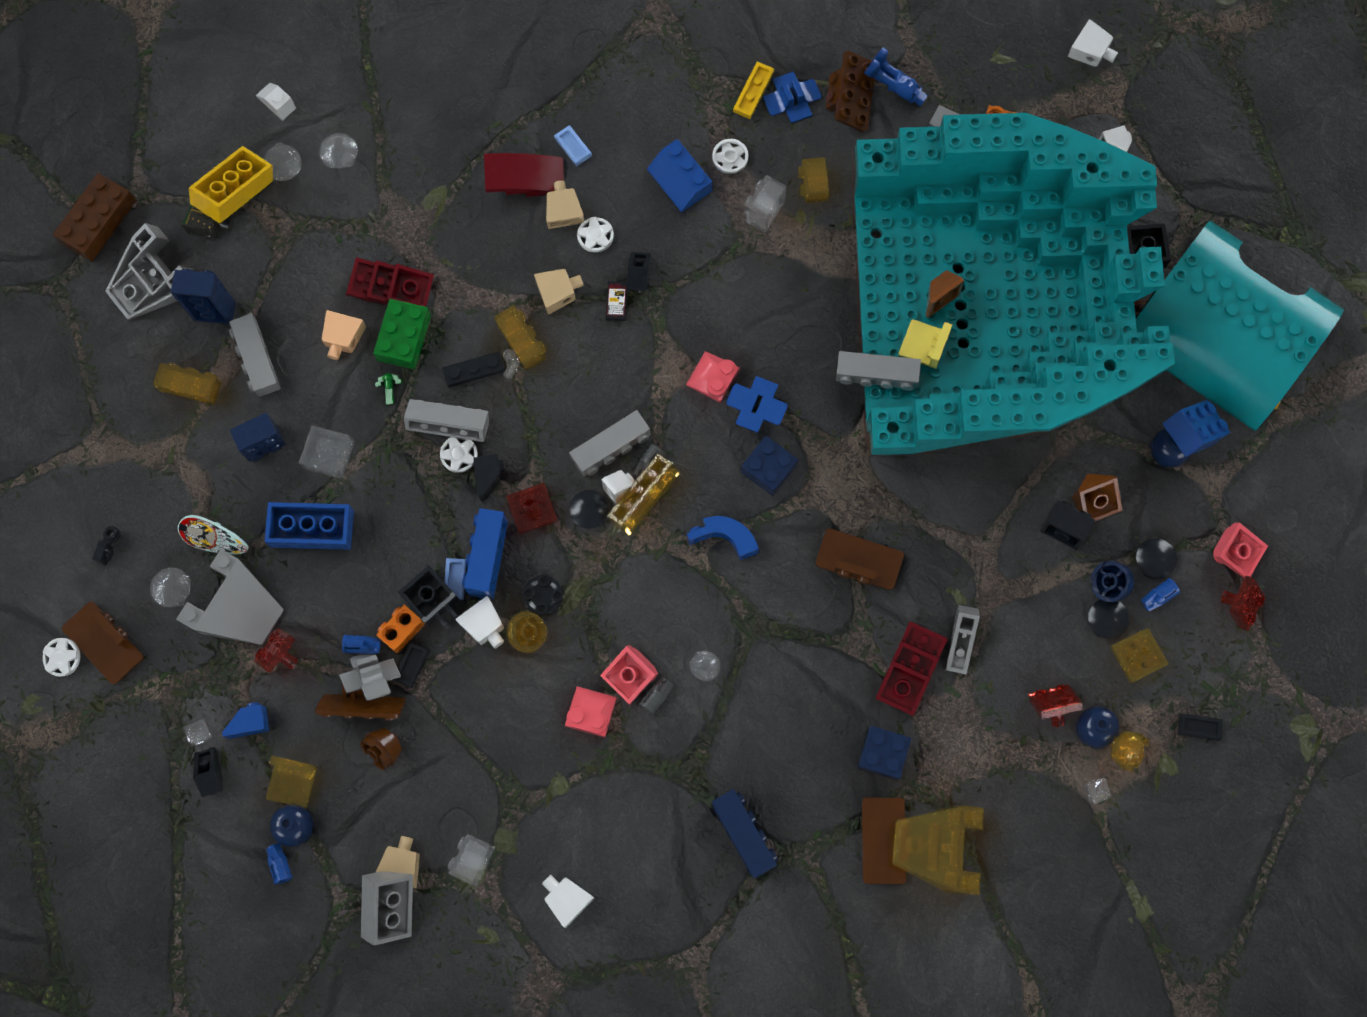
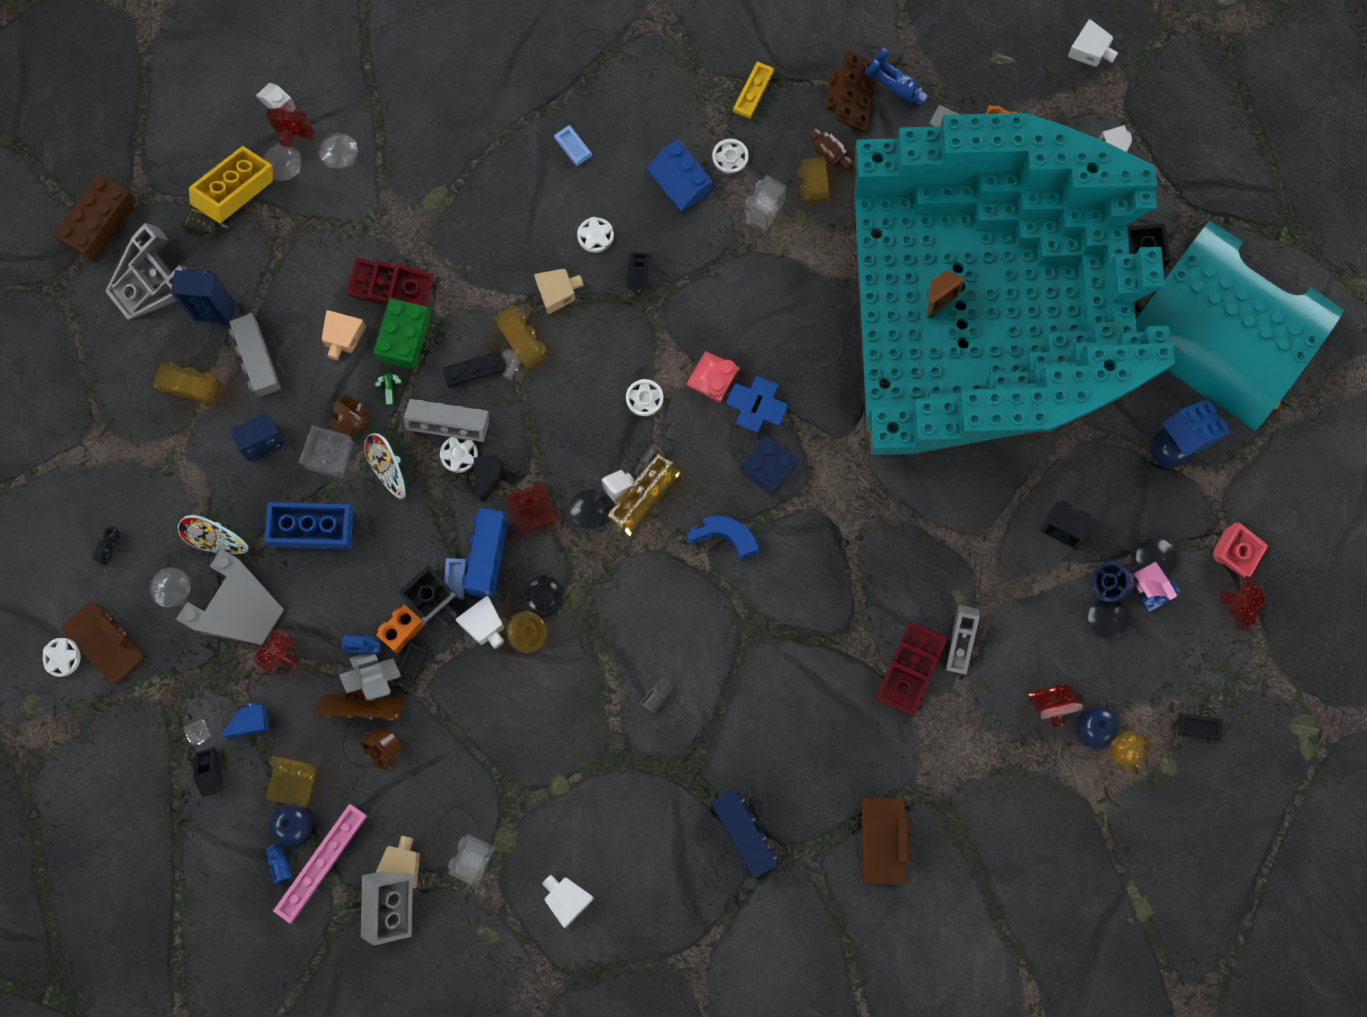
dark red slope [484,153,564,197] -> none
tan torso [546,181,584,229] -> none
coral slope [565,686,617,737] -> none
light grey brick [569,410,651,477] -> none
coral slope [600,645,658,704] -> none
tile [606,281,628,321] -> none
clear plate [690,651,721,681] -> none
blue piece [763,71,822,123] -> none
reddish brown bracket [815,528,904,590] -> none
light grey brick [836,351,921,391] -> none
dark blue brick [857,726,911,781] -> none
clear yellow wedge [893,806,984,895] -> none
light yellow bracket [898,319,952,369] -> none
dark orange slope [1072,474,1123,522] -> none
clear tile [1083,777,1112,805] -> none
clear yellow plate [1110,628,1169,684] -> none
none -> clear red plate [266,108,314,147]
none -> bright pink plate [273,804,368,924]
none -> reddish brown helmet [330,394,370,437]
none -> shield [364,433,406,499]
none -> white wheel [626,379,663,416]
none -> reddish brown piece [809,128,854,170]
none -> bright pink arch [1134,562,1177,600]

